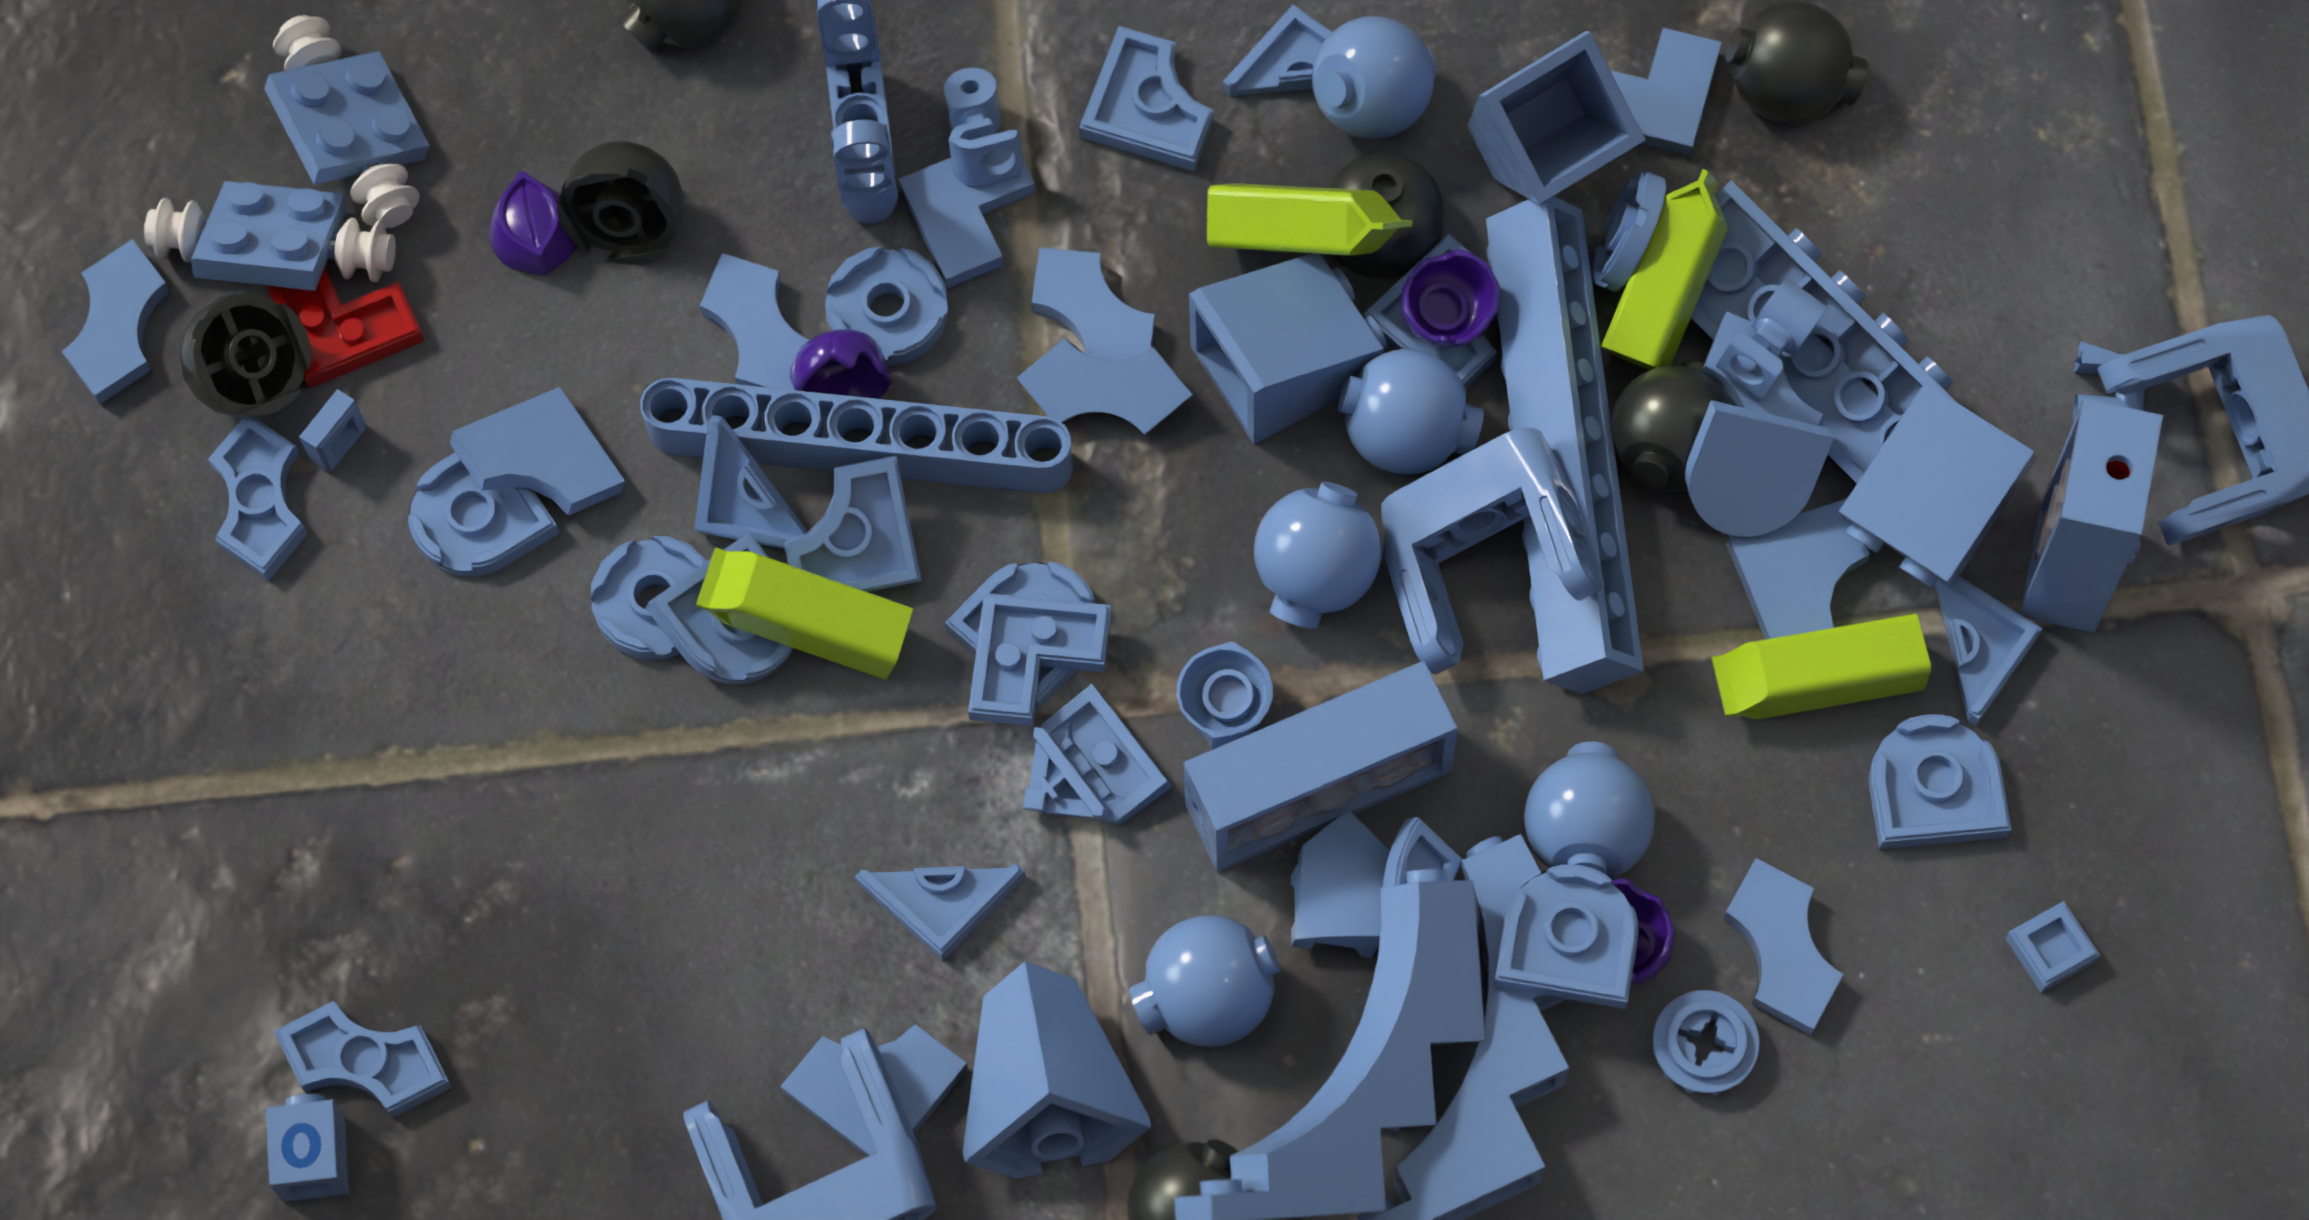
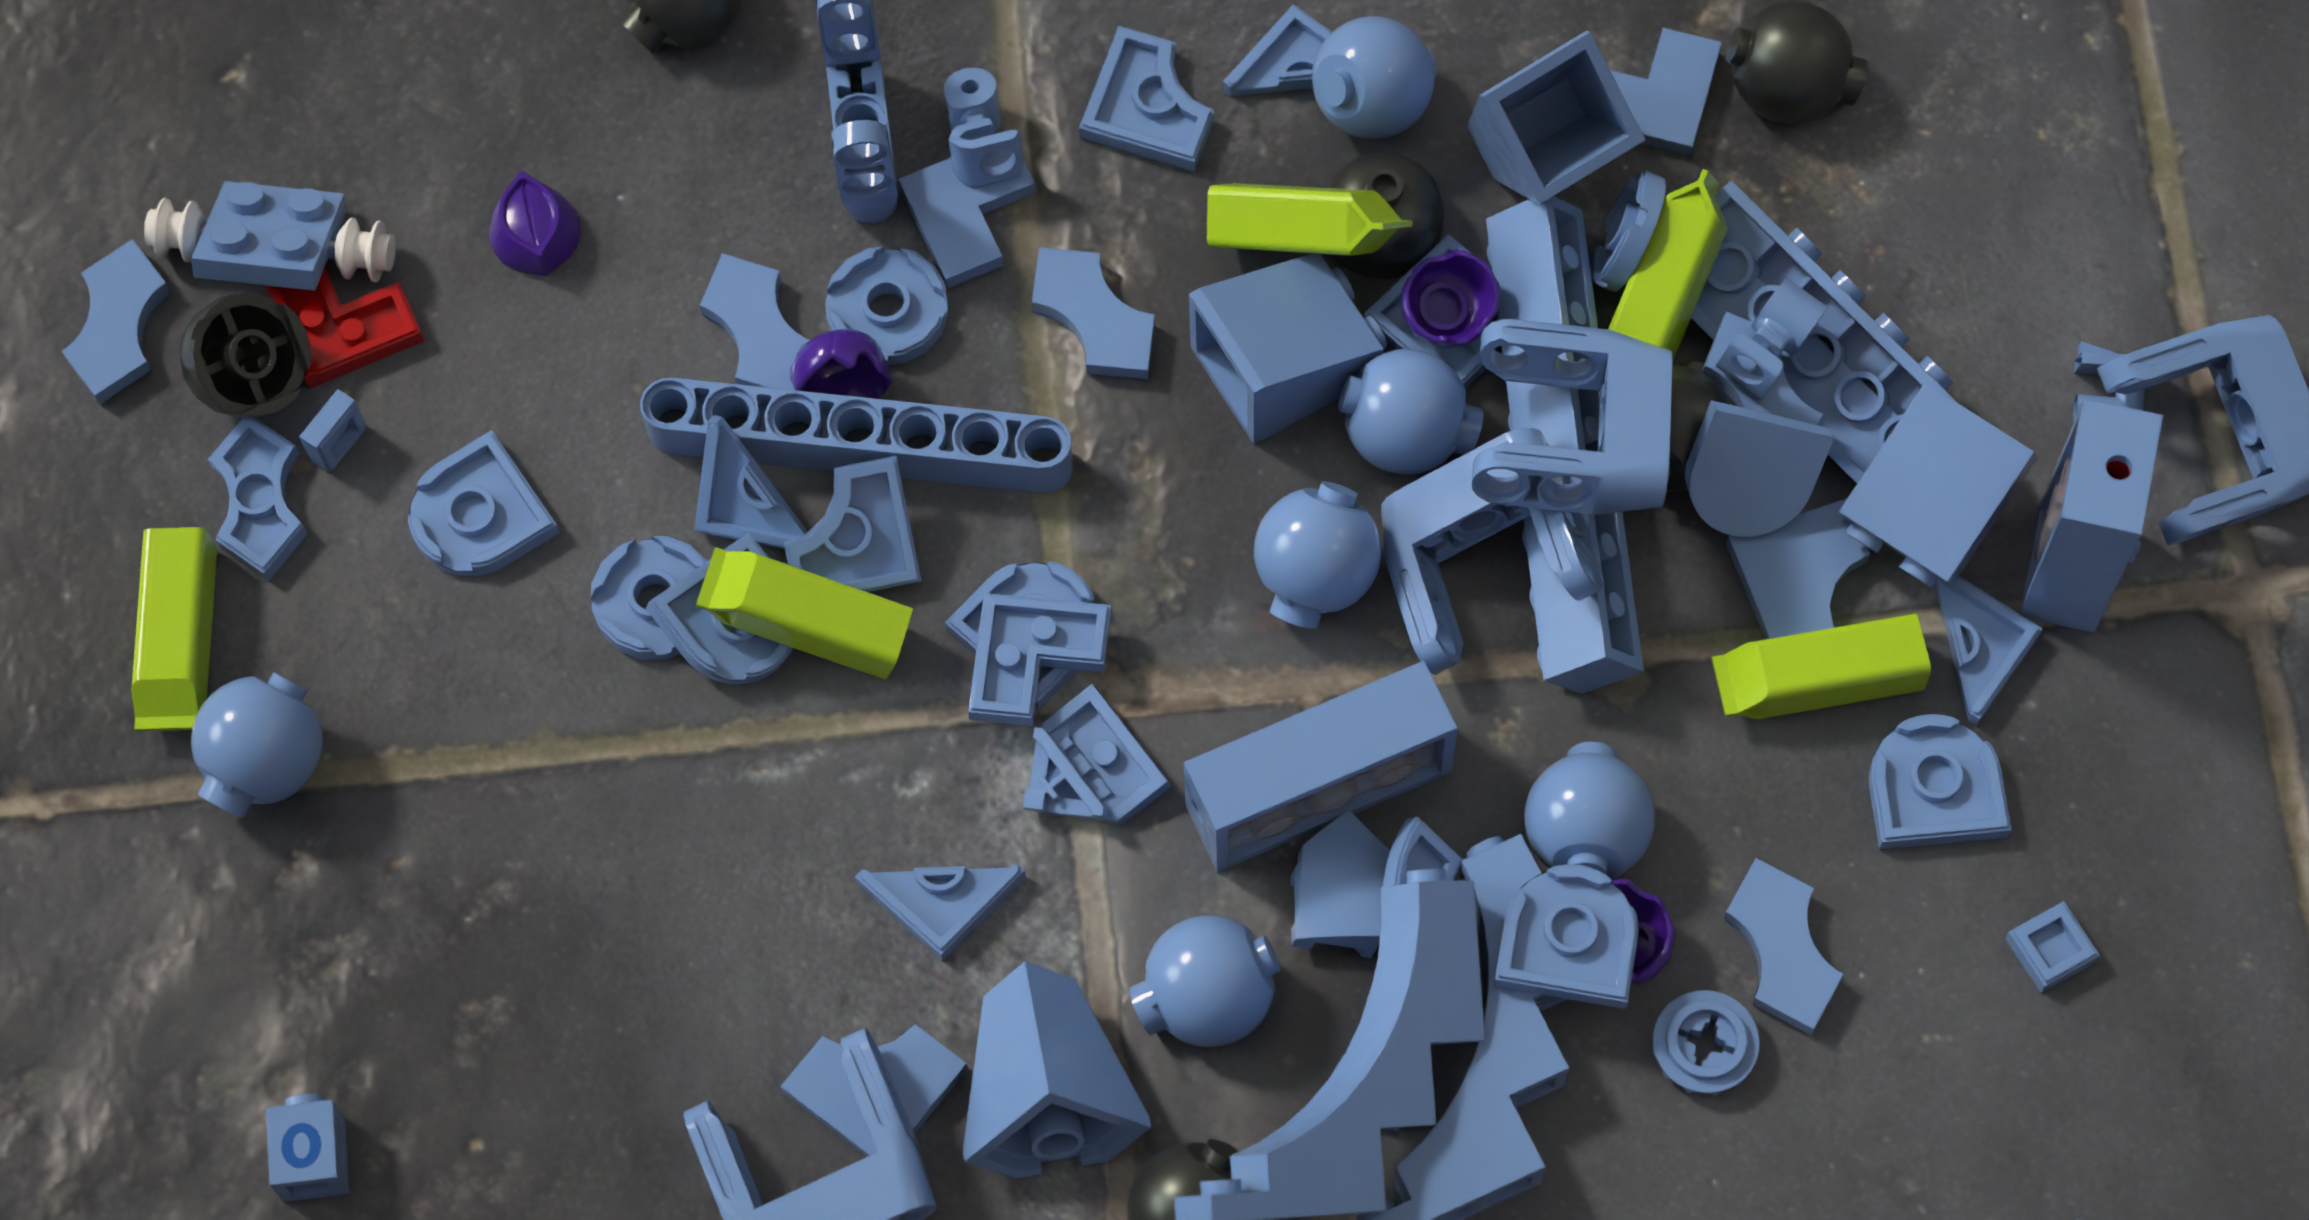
medium blue plate [264,15,430,228] -> none
medium blue tile [274,1001,452,1118] -> none
medium blue tile [450,387,625,516] -> none
pearl dark grey cylinder [556,141,684,264] -> none
medium blue tile [1017,338,1193,435] -> none
medium blue hat [1176,642,1273,750] -> none
none -> lime piece [131,527,217,732]
none -> medium blue brick [191,672,323,818]
none -> medium blue connector [1472,319,1673,515]

